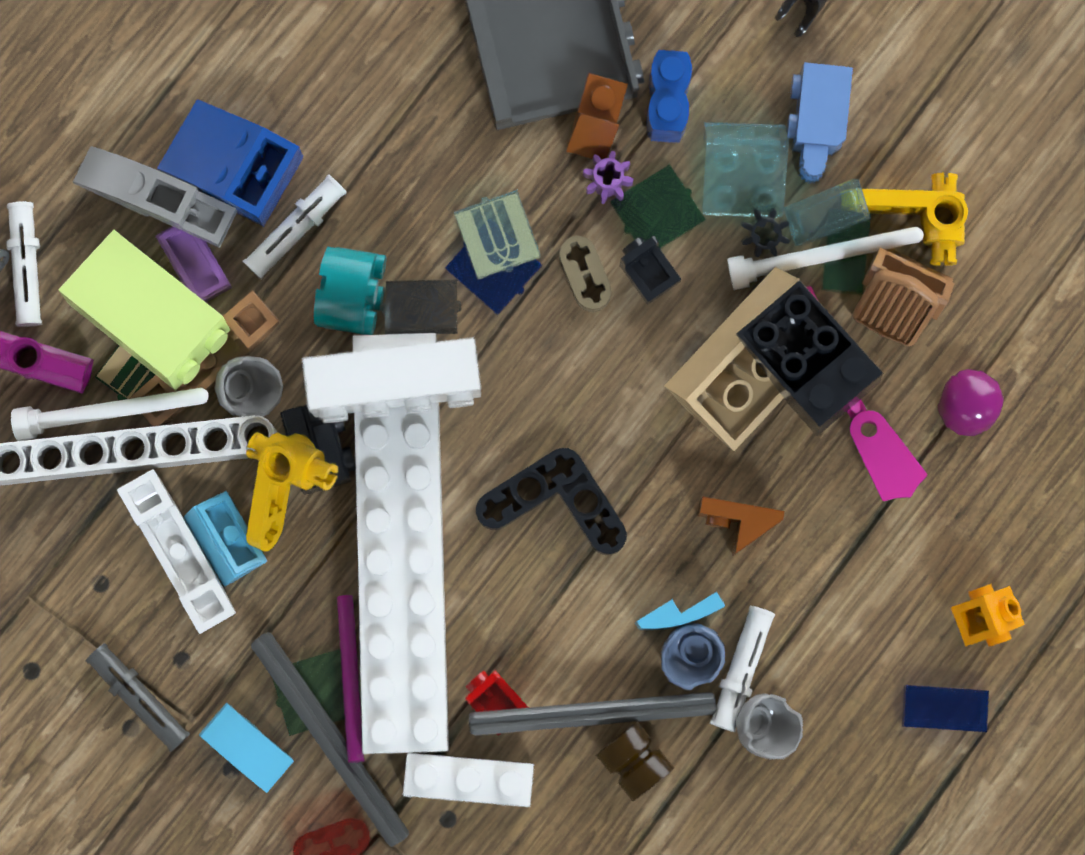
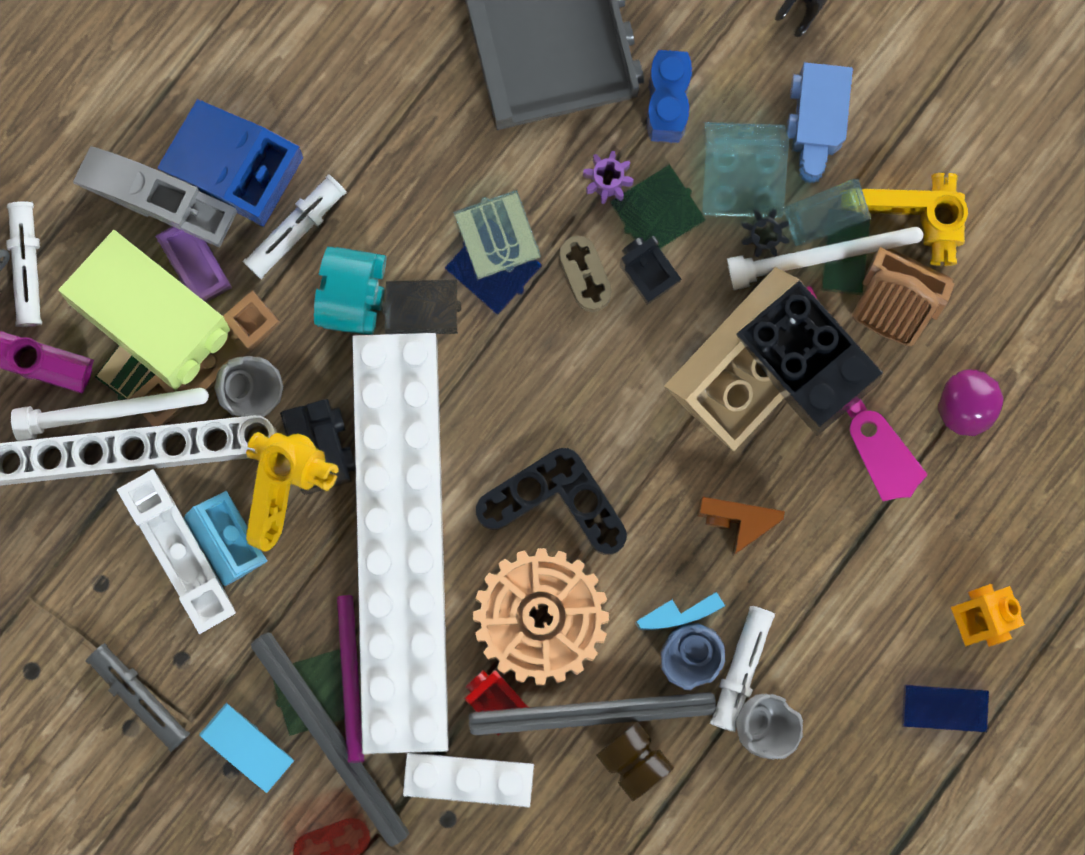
white piece [303,338,481,423] -> none
dark orange slope [566,73,628,160] -> none
none -> light nougat piece [473,548,609,686]

